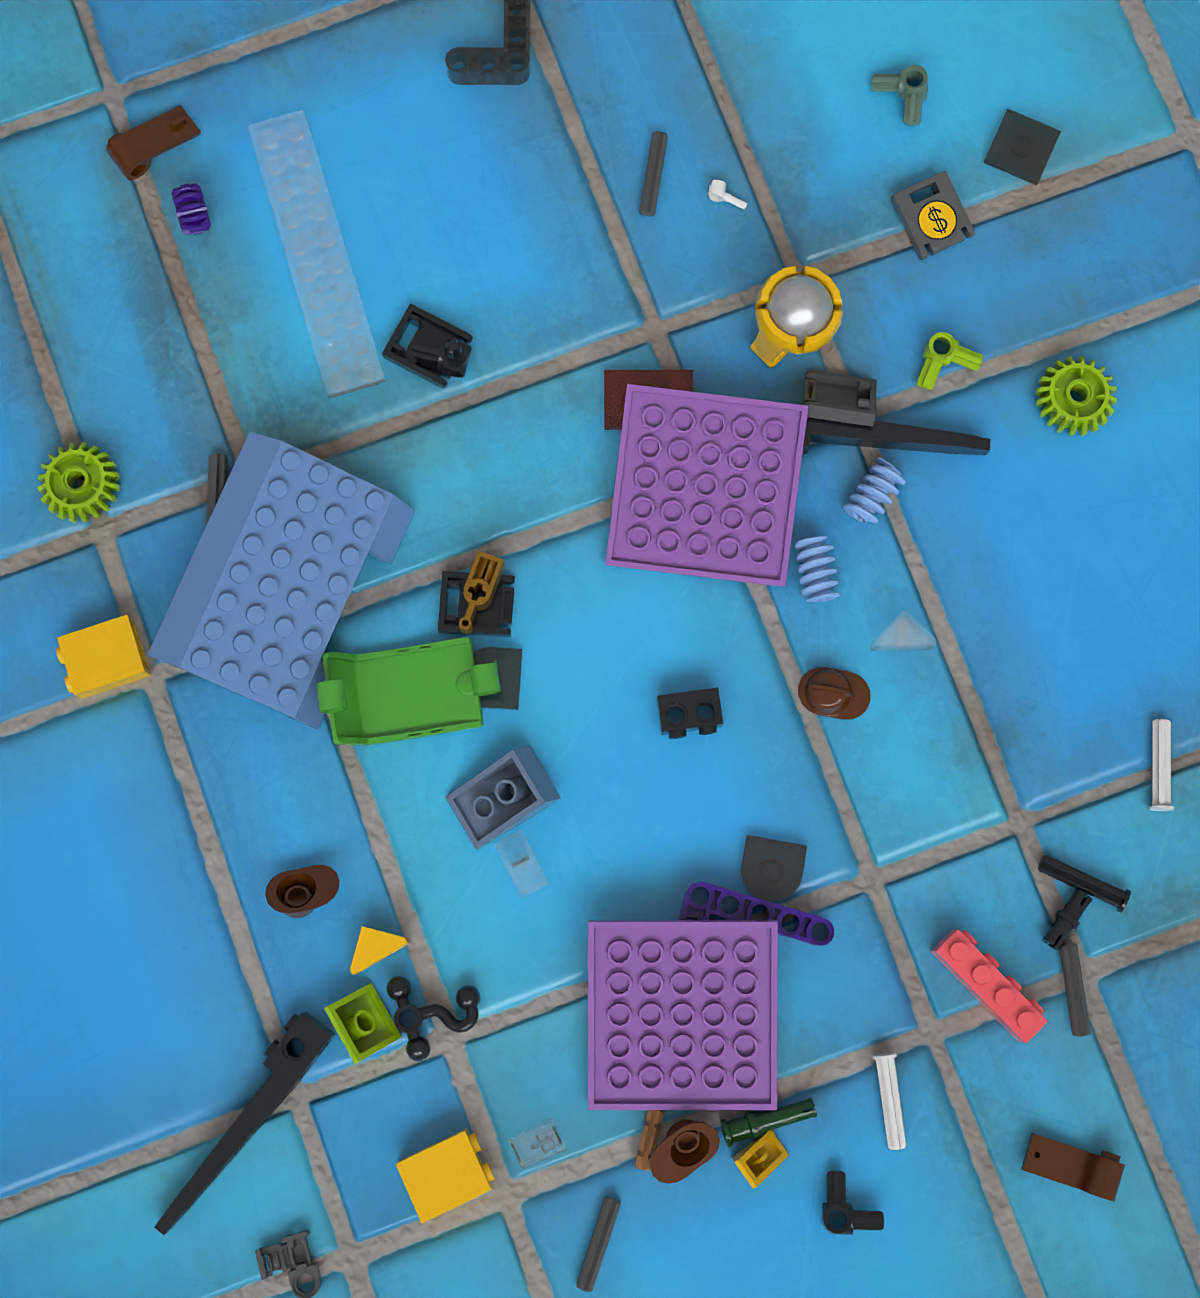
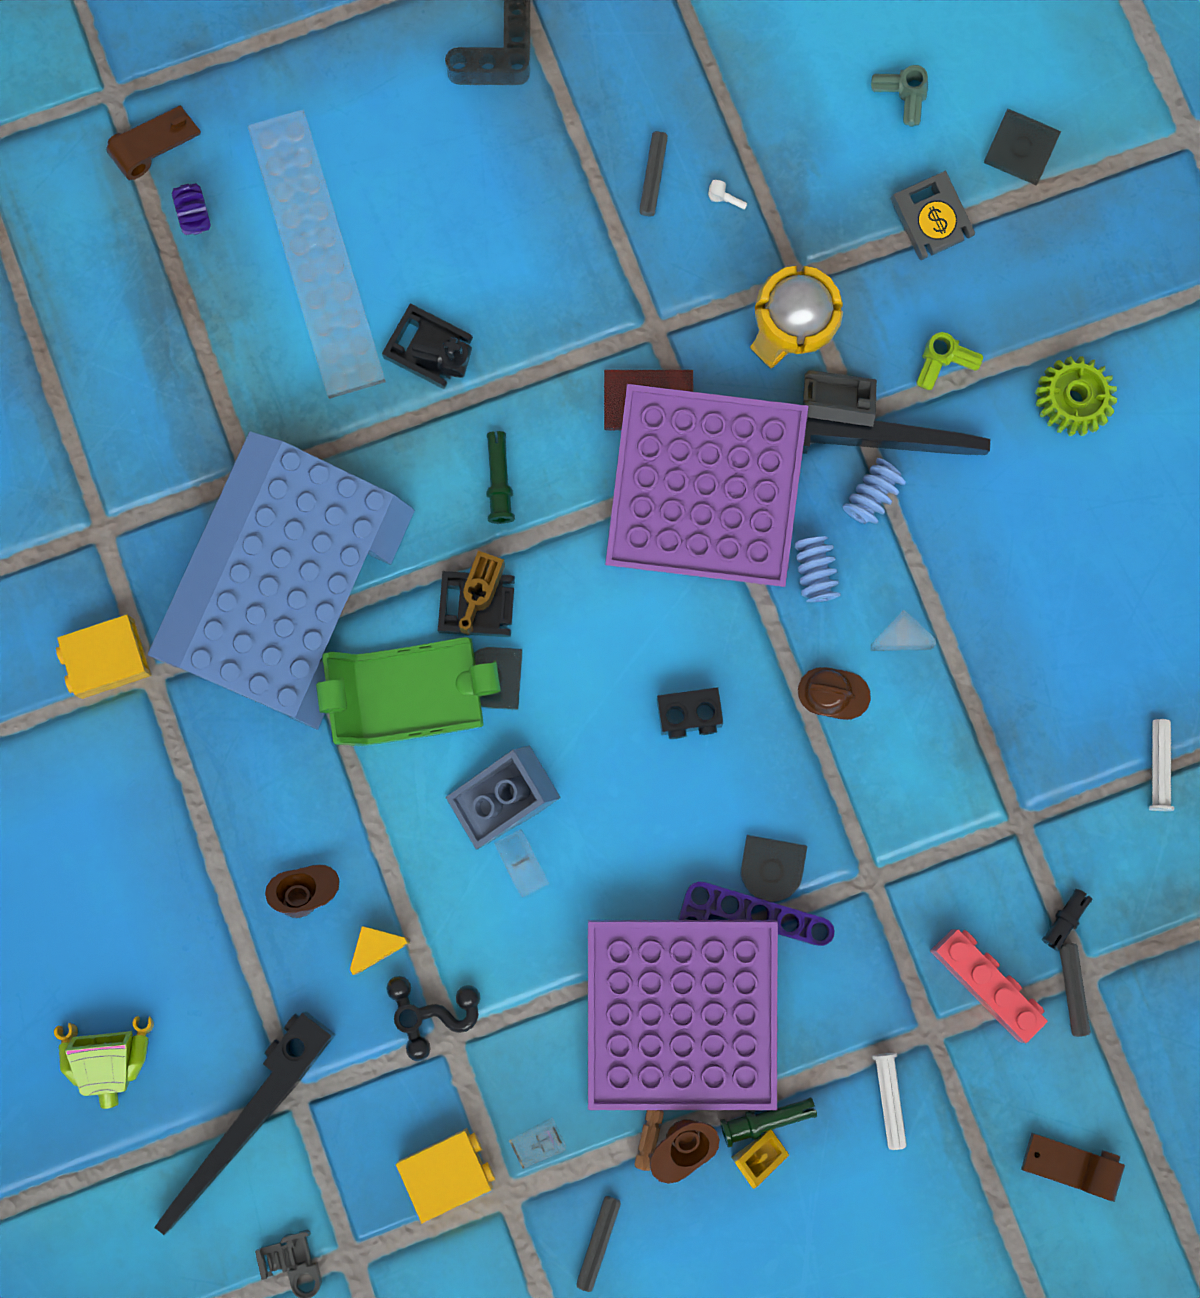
lime gear [37,442,120,523] -> none
dark grey axle [206,453,227,525] -> none
lime slope [324,983,402,1064] -> none
black axle [821,1171,884,1235] -> none
black axle [1038,855,1131,913] -> none
none -> lime torso [54,1016,154,1109]
none -> dark green pin [486,431,515,524]

